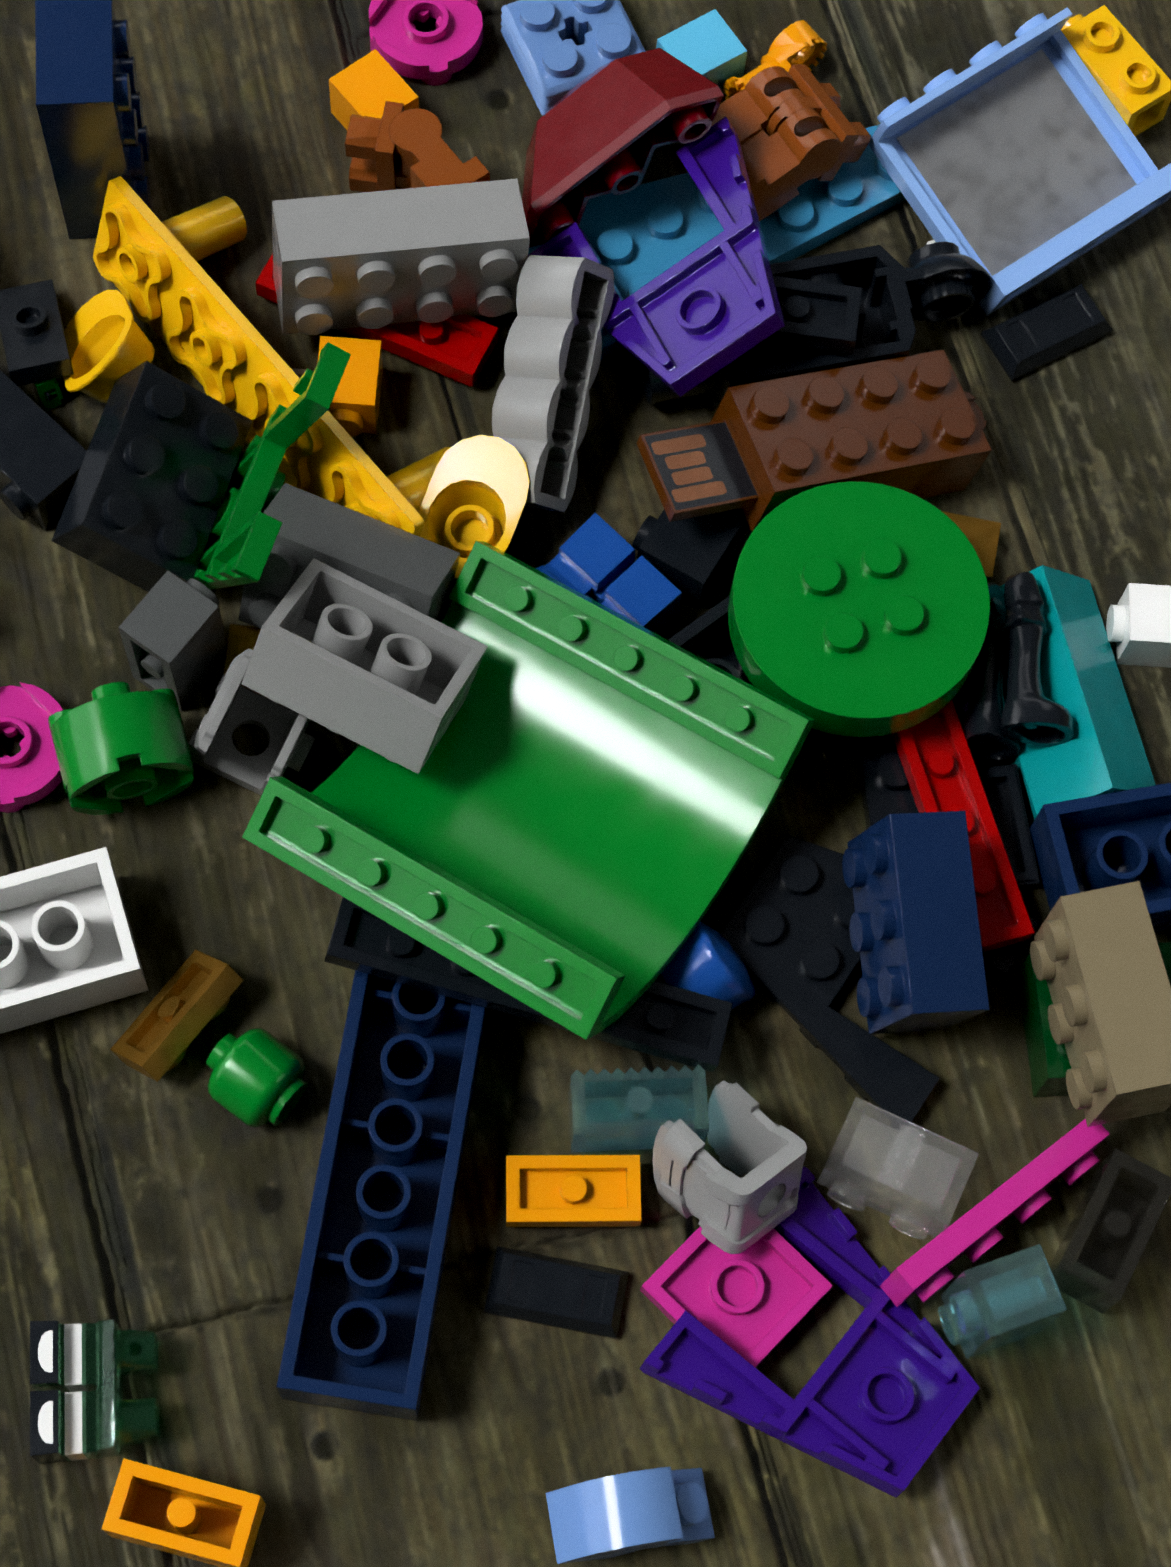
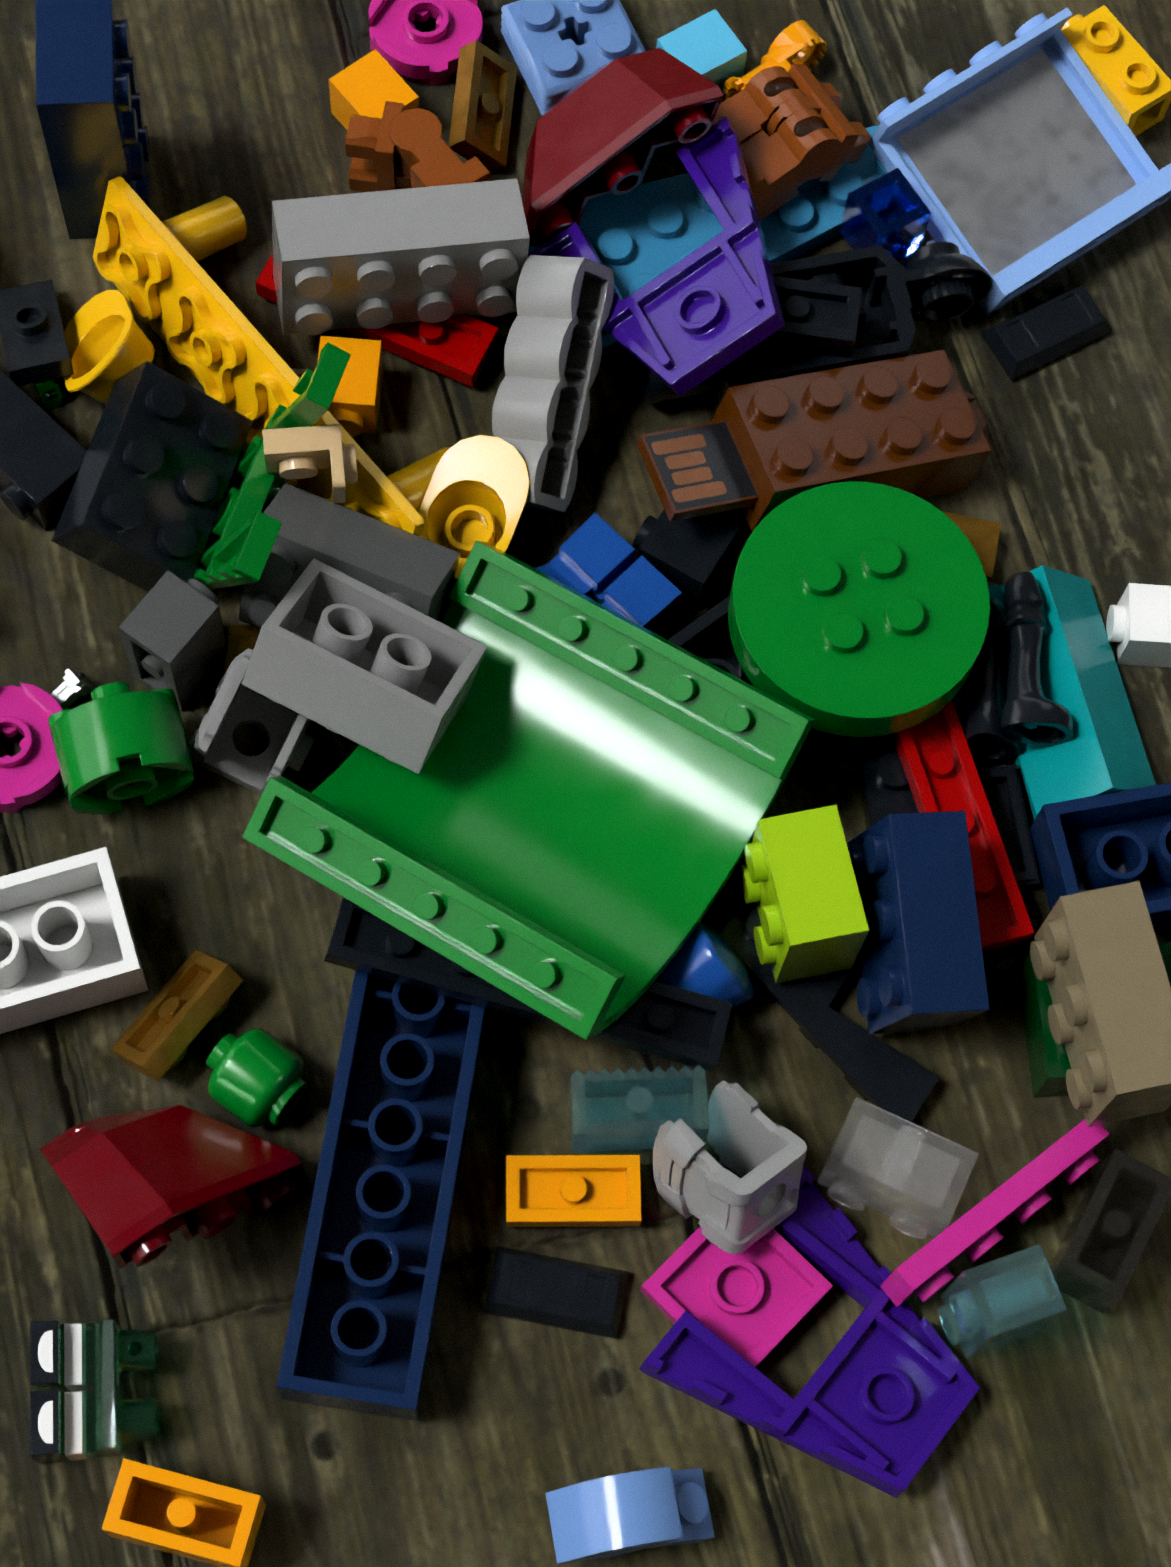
none -> dark red brick [40,1105,305,1269]
none -> light grey piece [50,668,94,710]
none -> tan bracket [262,424,358,503]
none -> pearl gold plate [448,40,517,174]
none -> lime brick [739,804,869,984]
none -> clear blue brick [839,168,931,261]

